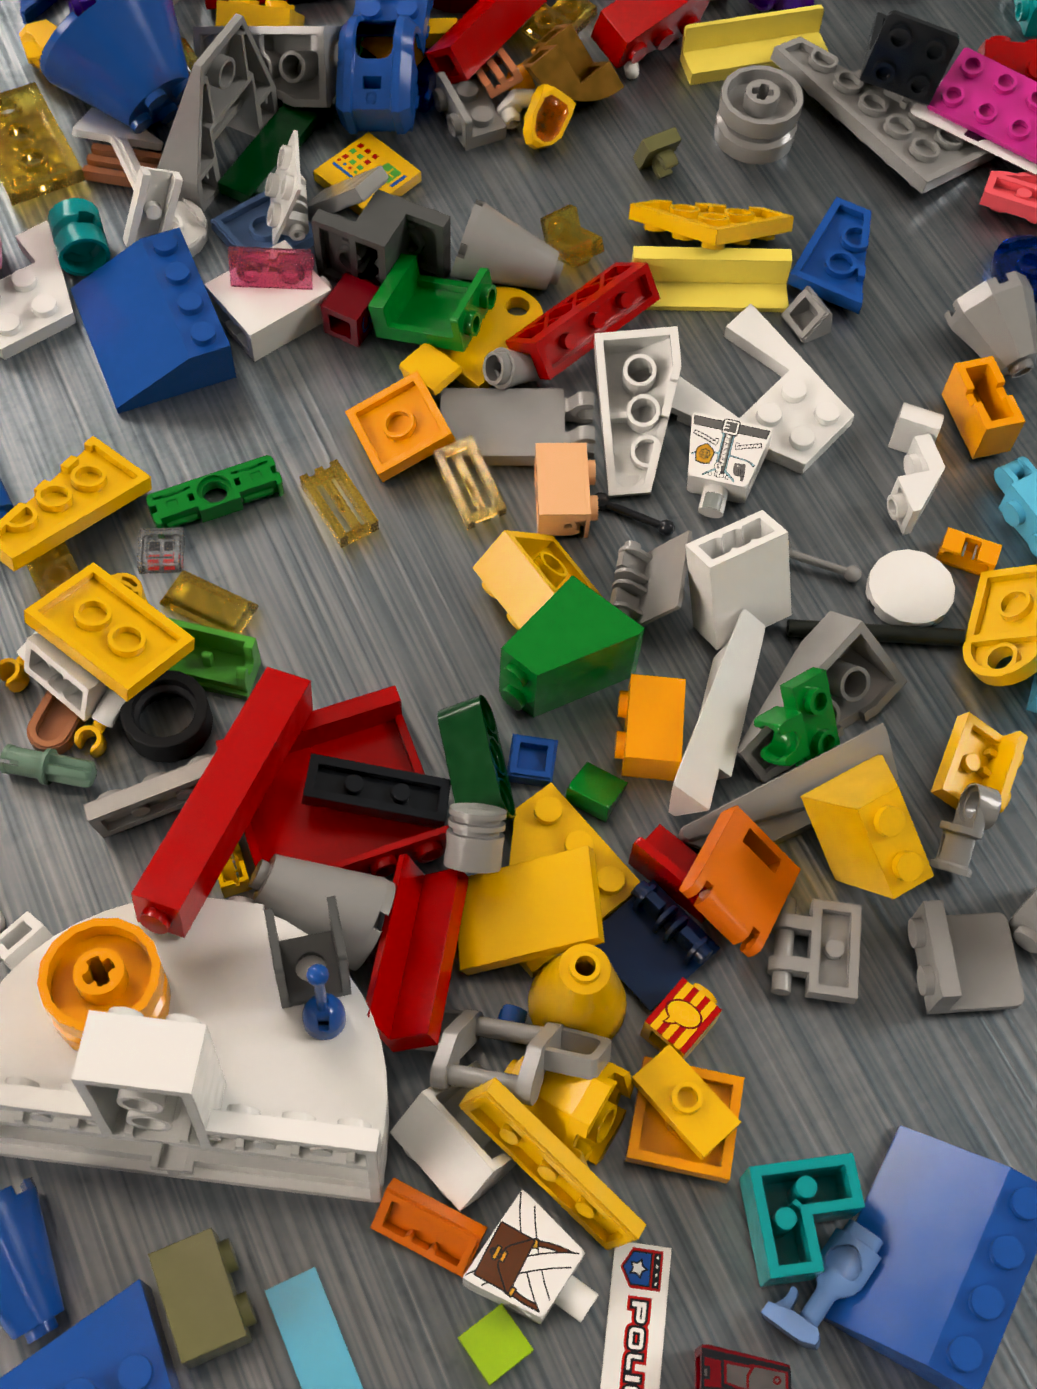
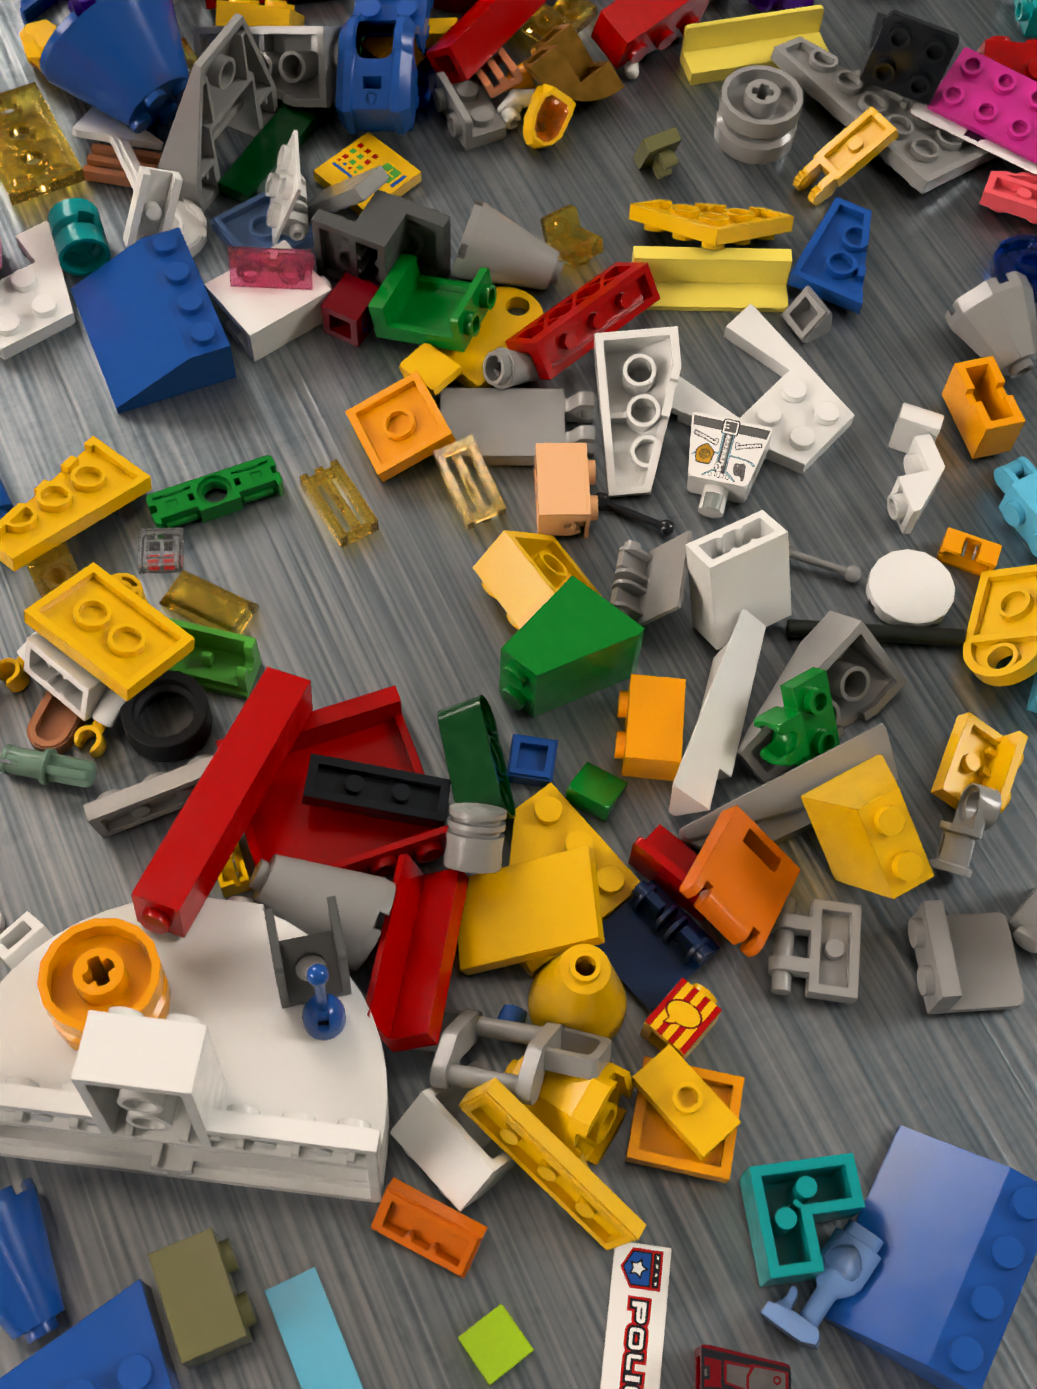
torso [463,1190,599,1324] -> none
none -> yellow hinge [793,106,899,206]

